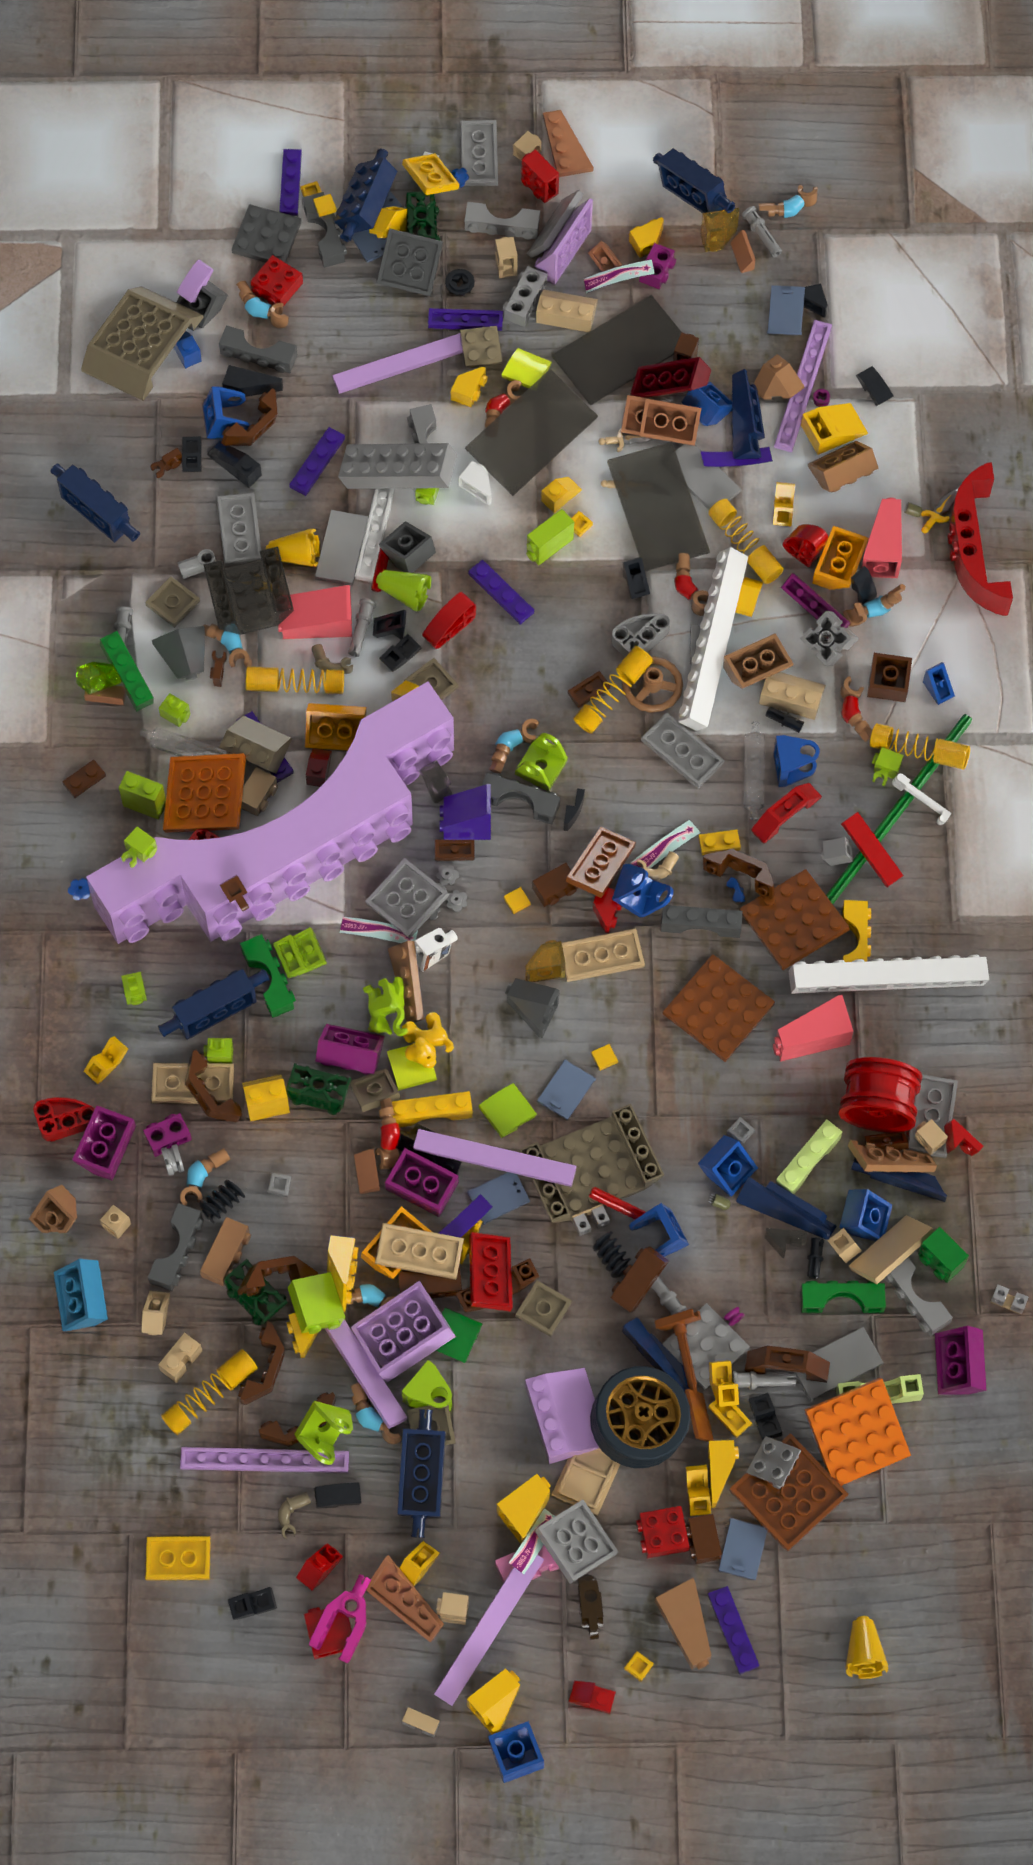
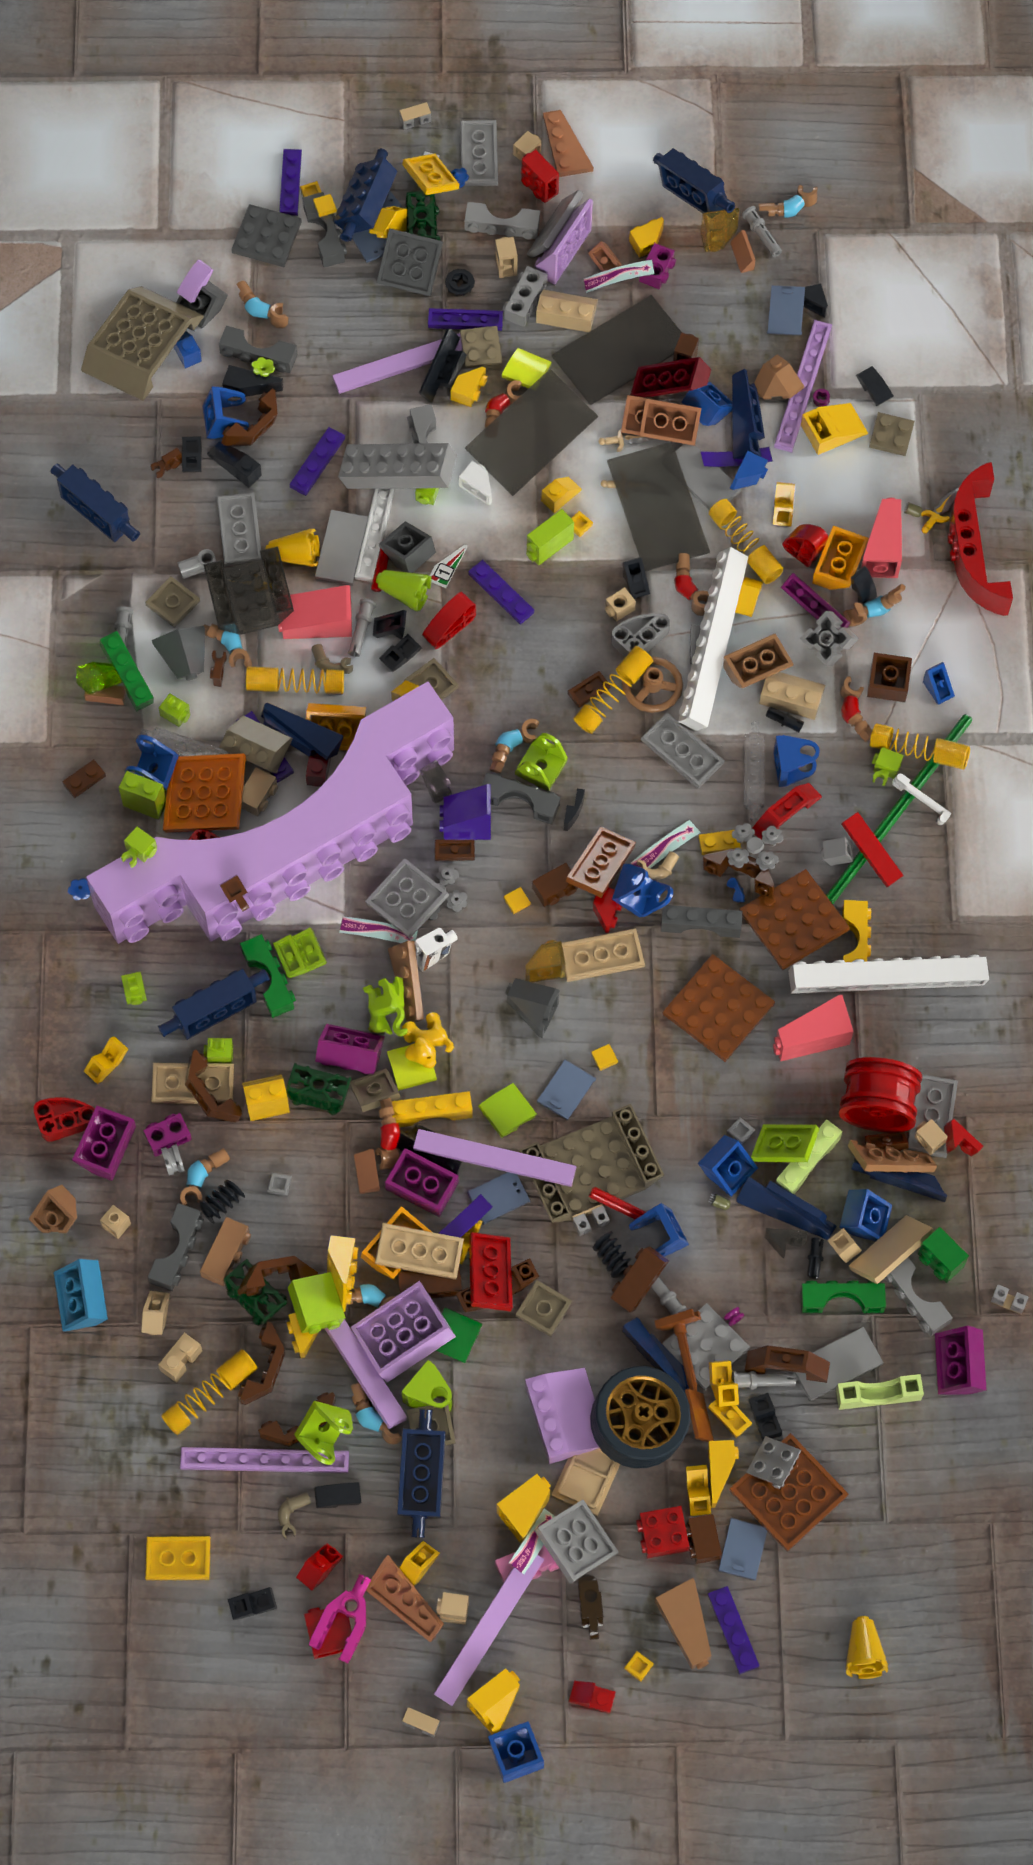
red brick [251,255,303,307] -> none
orange plate [804,1378,911,1486] -> none
medium nougat slope [808,441,879,492] -> none
none -> blue hose [125,735,179,790]
none -> lime plant [252,357,275,377]
none -> dark blue wedge [261,703,343,760]
none -> tan piece [399,102,431,130]
none -> black bracket [419,329,467,403]
none -> sticker [430,545,468,588]
none -> tan brick [605,587,636,622]
none -> light grey plant [727,823,783,871]
none -> blue slope [730,451,768,490]
none -> lime plate [751,1124,819,1162]
none -> dark tan plate [869,412,915,456]

